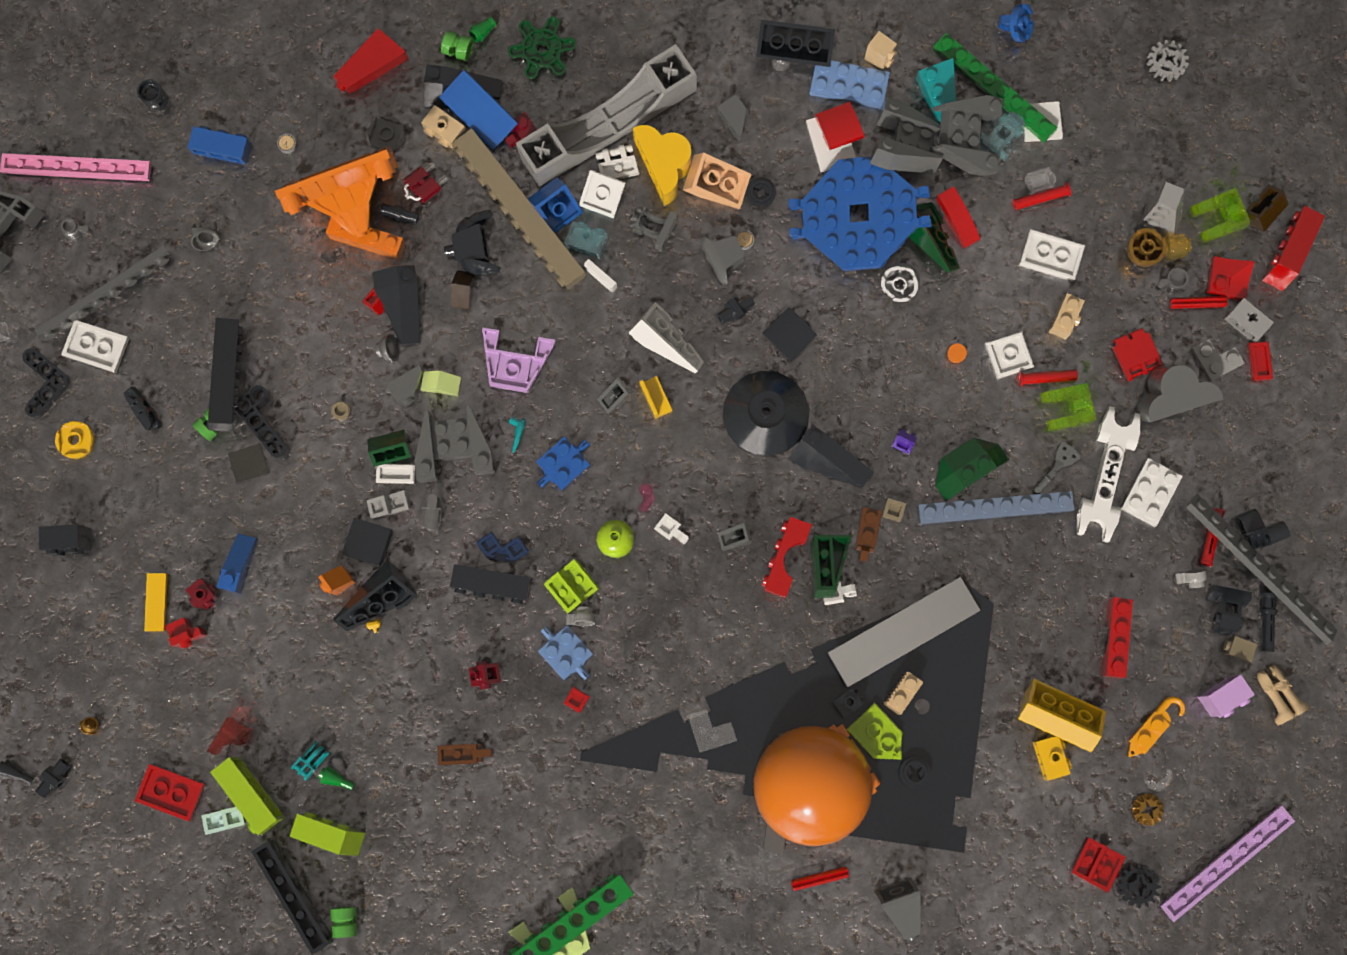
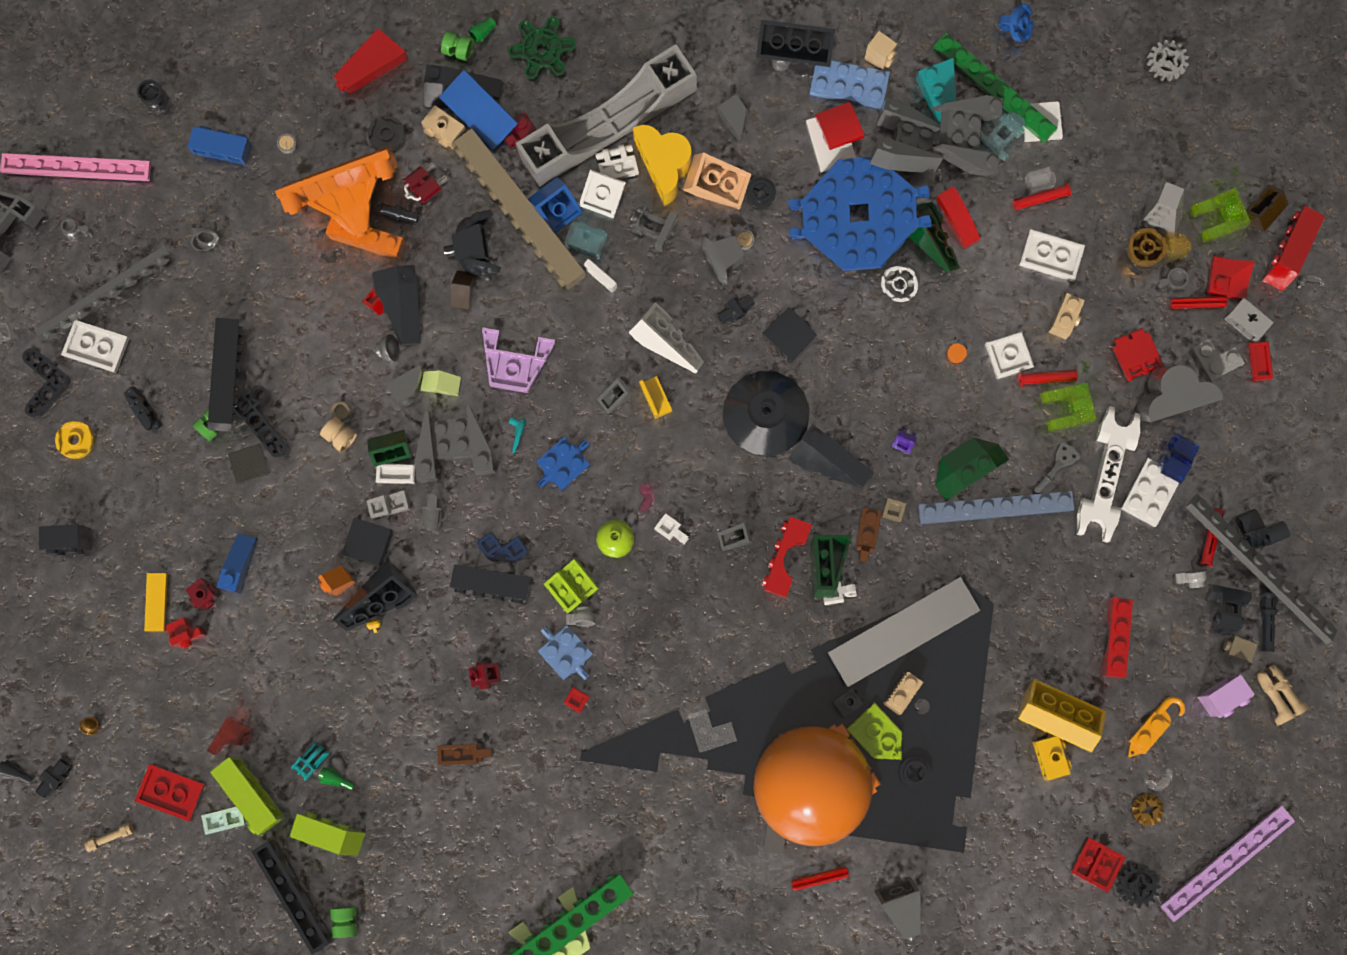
none -> tan bar [84,823,134,852]
none -> tan wheel [320,417,357,453]
none -> clear blue brick [1158,433,1200,484]

